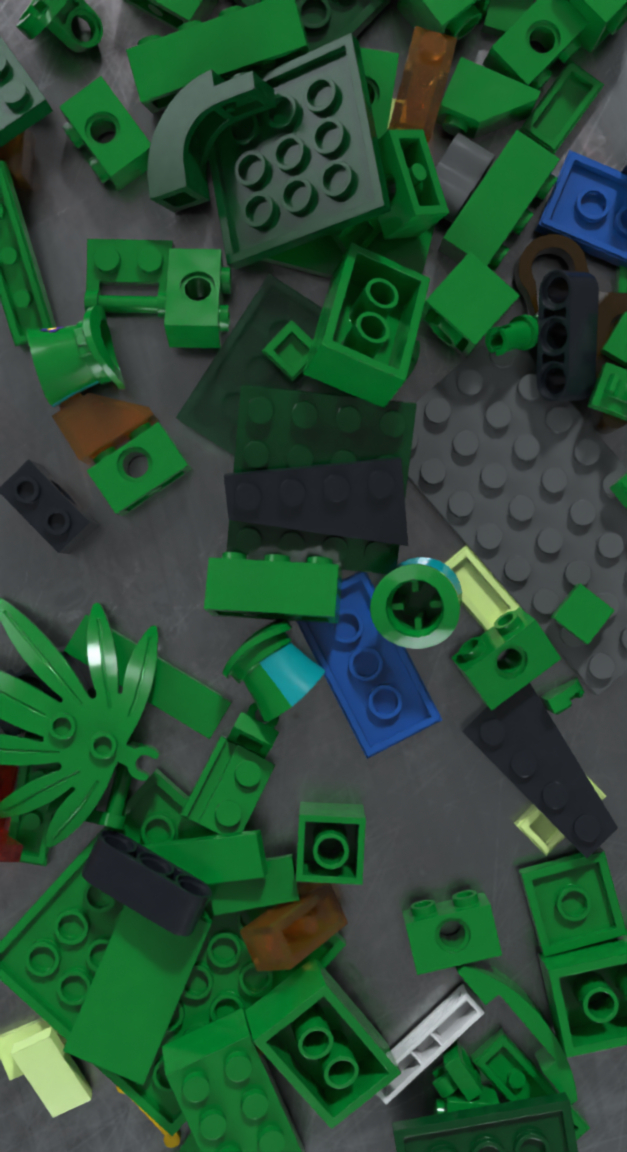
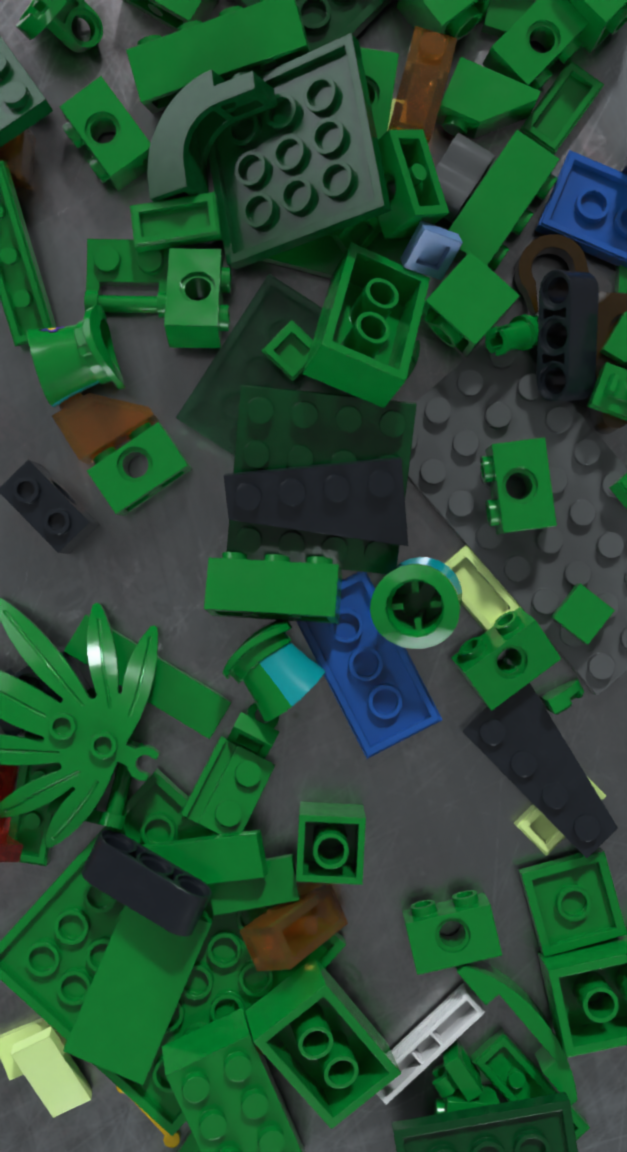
none -> green tile [130,192,223,253]
none -> medium blue plate [400,221,463,280]
none -> green brick [480,437,557,535]

